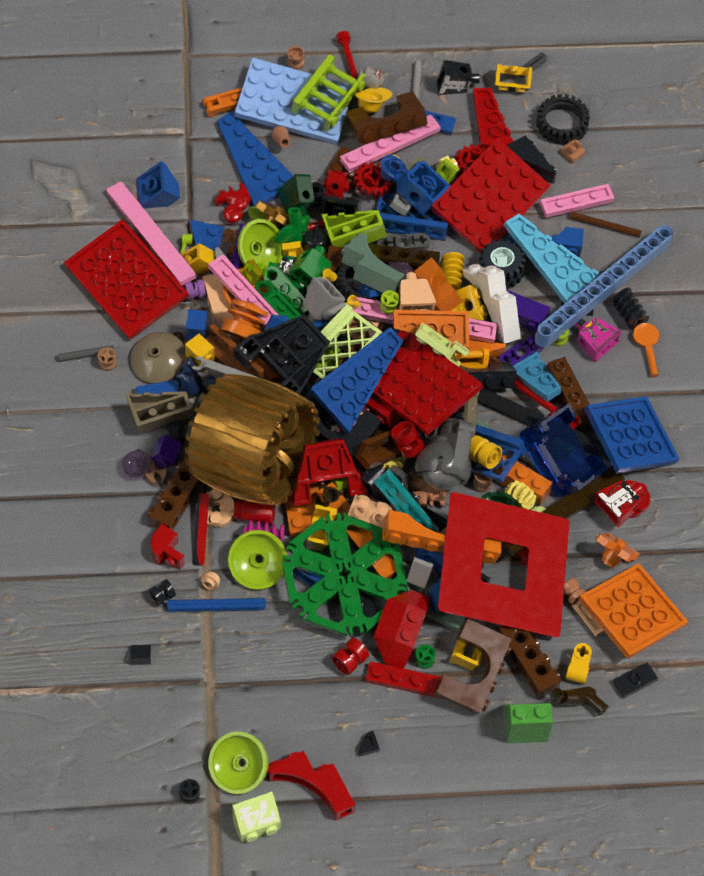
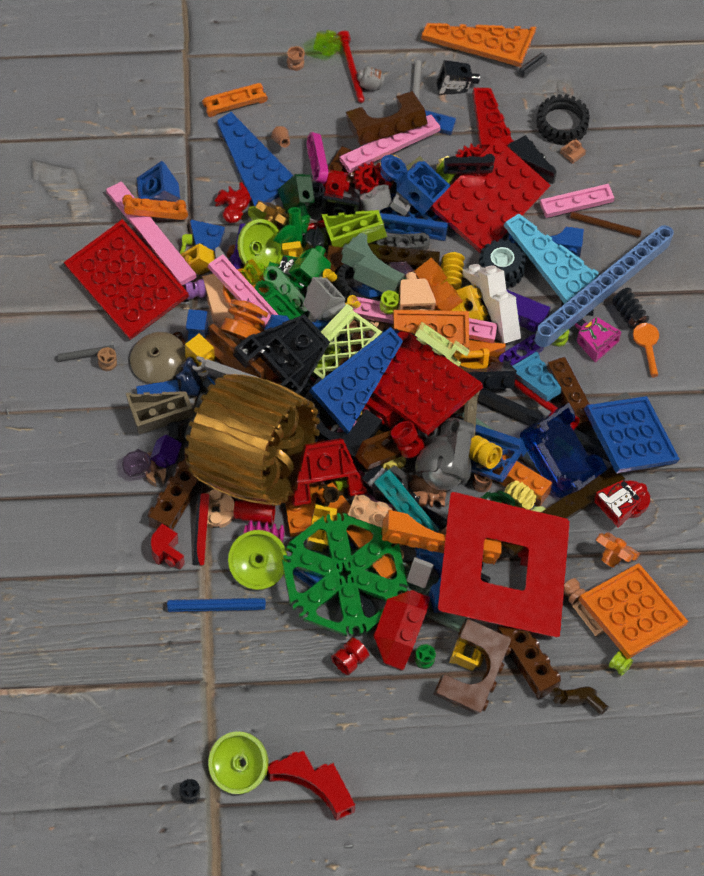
black slope [130,645,151,665] -> none
black wheel [149,579,176,606] -> none
light nougat plate [201,572,220,590] -> none
clear orange piece [223,228,238,244] -> none
yellowish green slope [233,792,281,843] -> none
light blue plate [234,58,353,145] -> none
lime fence [291,54,366,132] -> none
yellow piece [355,87,392,114] -> none
black tile [359,731,380,757] -> none
red plate [365,661,444,700] -> none
yellow window [495,64,532,92] -> none
bright green slope [504,703,553,743] -> none
yellow piece [566,643,592,684] -> none
black plate [613,662,658,698] -> none
none -> orange plate [122,194,188,220]
none -> dark pink beam [306,132,328,184]
none -> clear neon green brick [313,30,342,56]
none -> light grey axle [360,185,392,212]
none -> orange wing [421,23,536,67]
none -> black plate [443,154,495,174]
none -> lime wheel [608,651,633,676]

